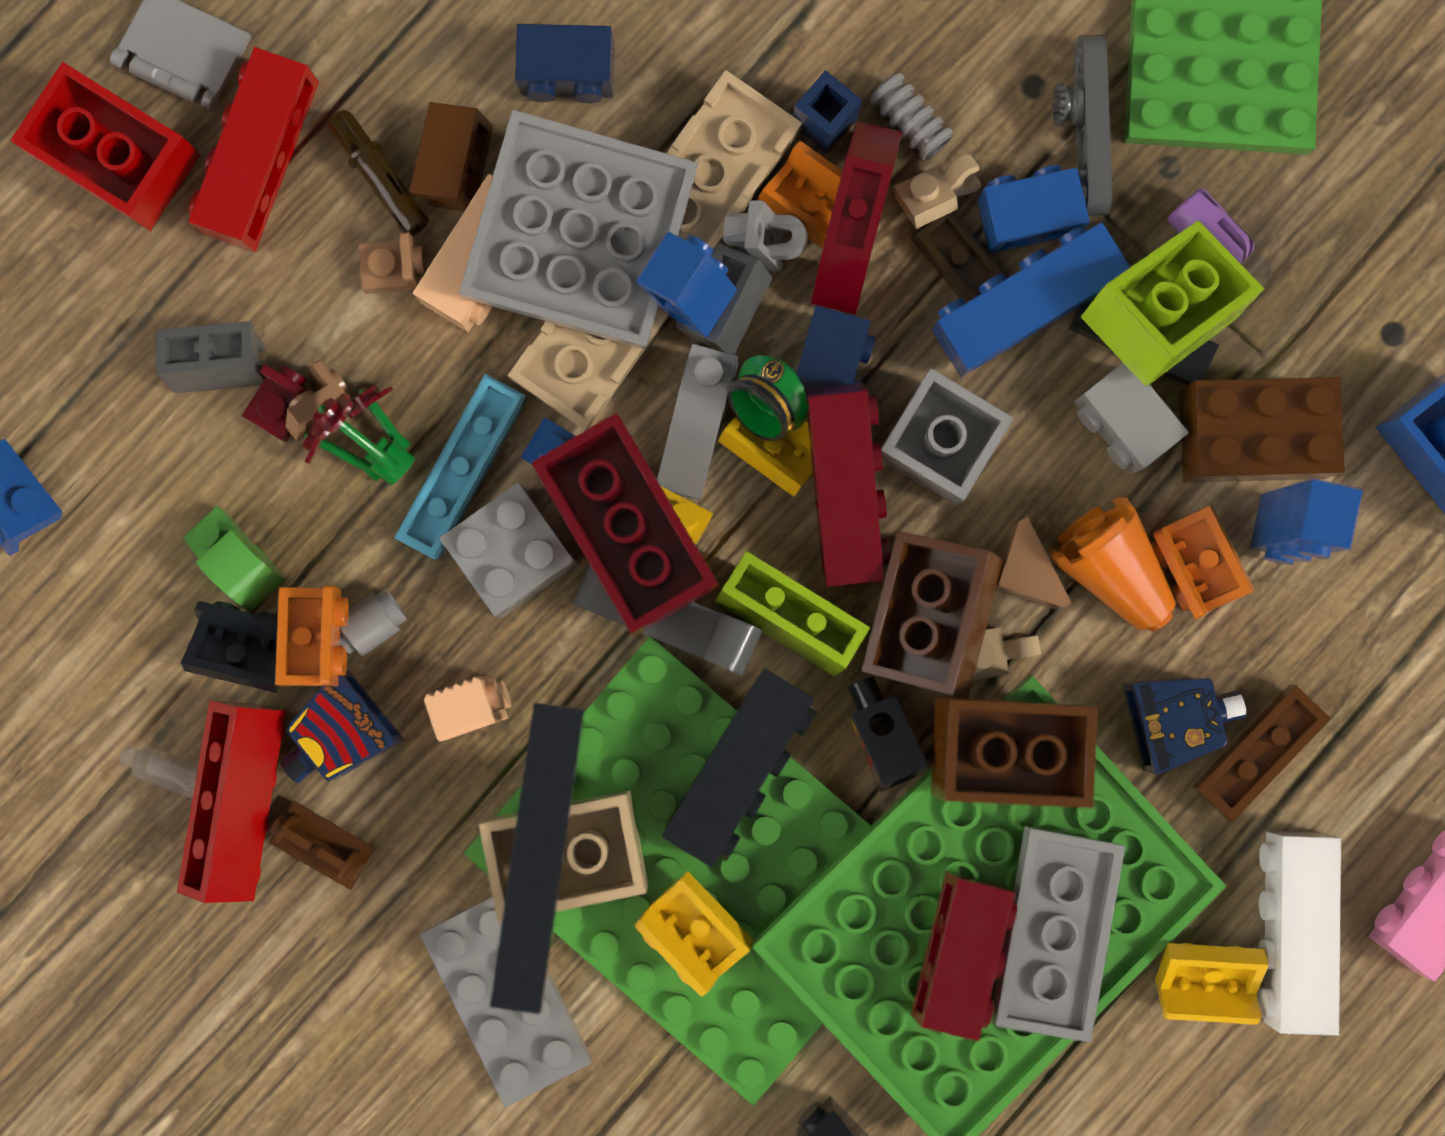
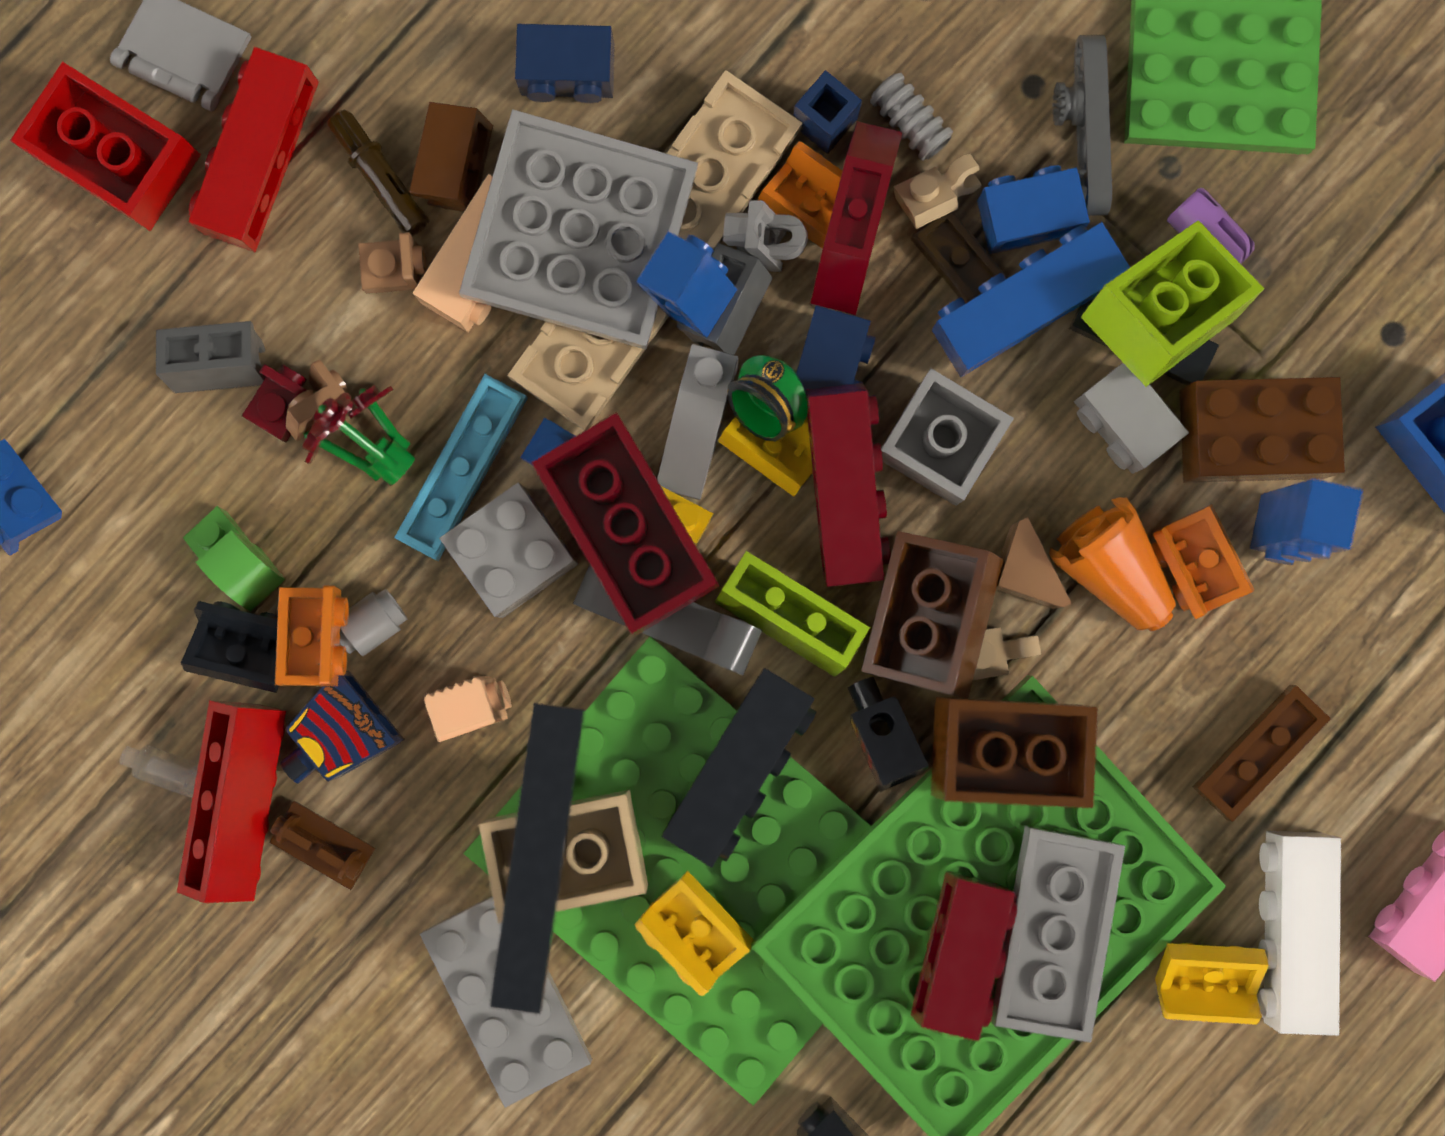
dark blue torso [1122,678,1246,774] -> none

